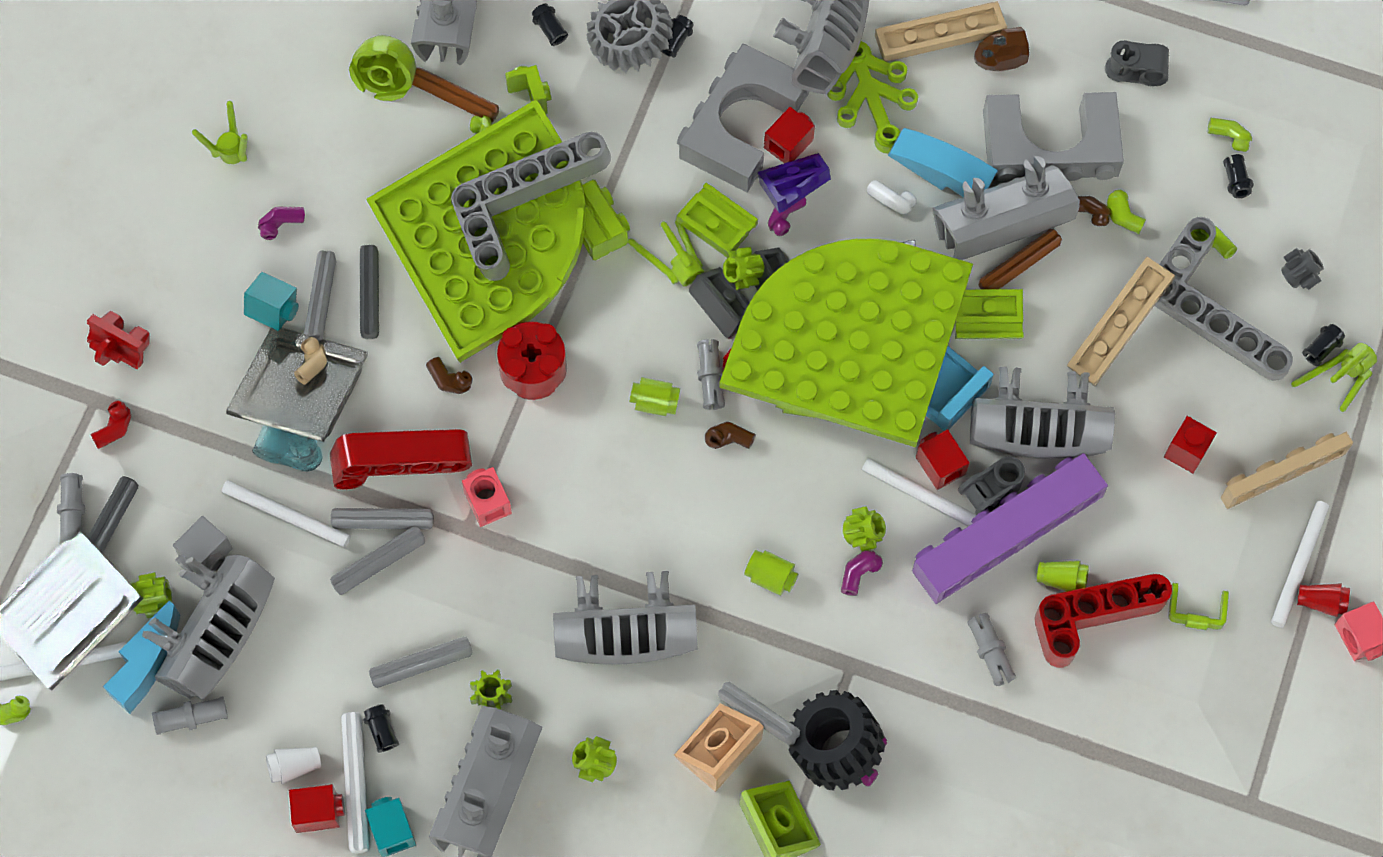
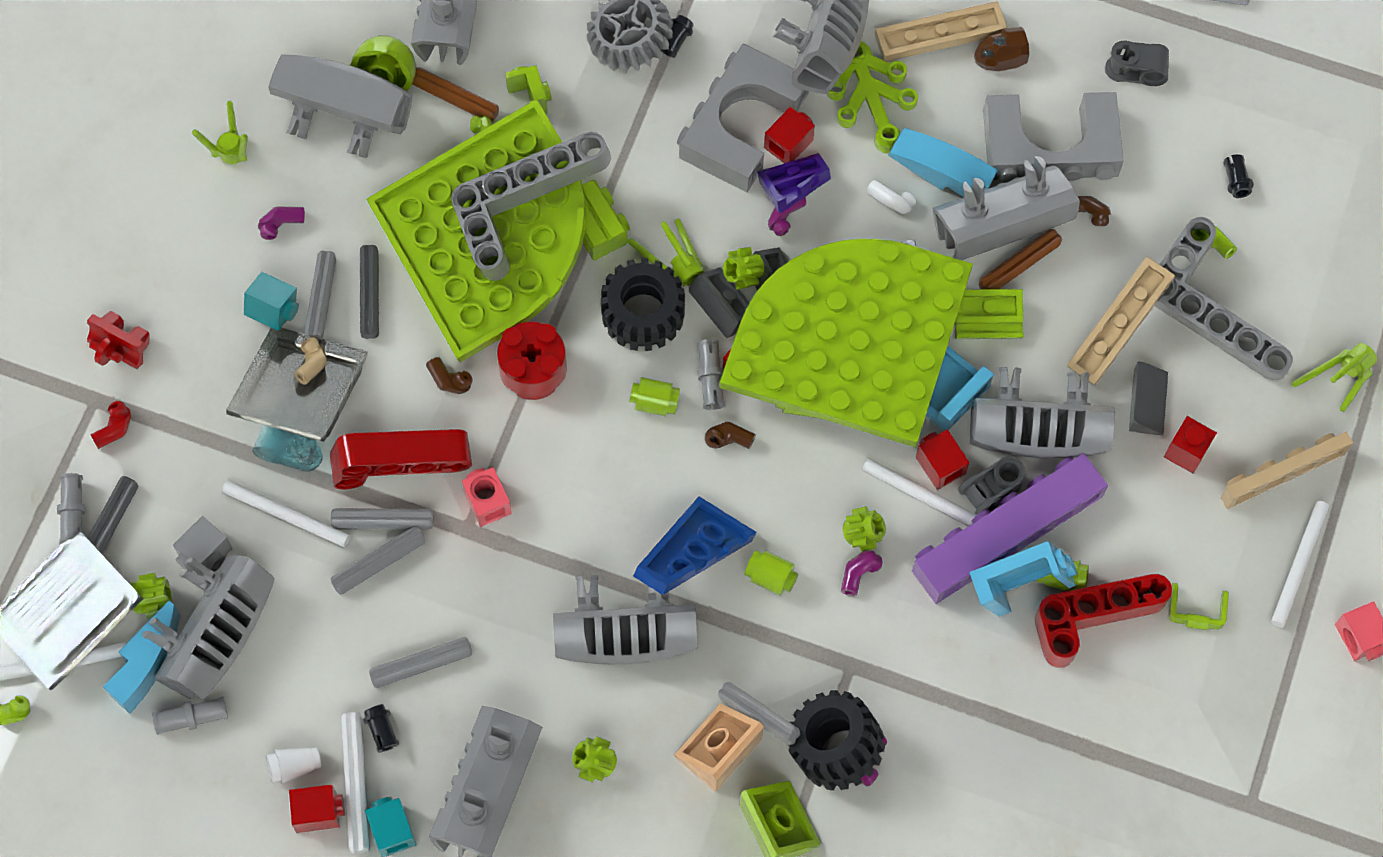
lime gear [470,669,513,710] -> none
black pin [532,3,568,46] -> none
lime plate [676,182,758,258] -> none
light grey pin [968,613,1016,686] -> none
lime arm [1107,190,1146,234] -> none
lime arm [1207,118,1252,152] -> none
dark grey gear [1281,248,1324,290] -> none
red cone [1297,583,1350,618] -> none
black pin [1302,324,1345,366] -> none
none -> light grey piece [268,55,413,158]
none -> black tyre [601,258,685,351]
none -> blue wing [633,496,757,595]
none -> medium azure panel [969,541,1077,617]
none -> dark grey slope [1129,361,1168,436]

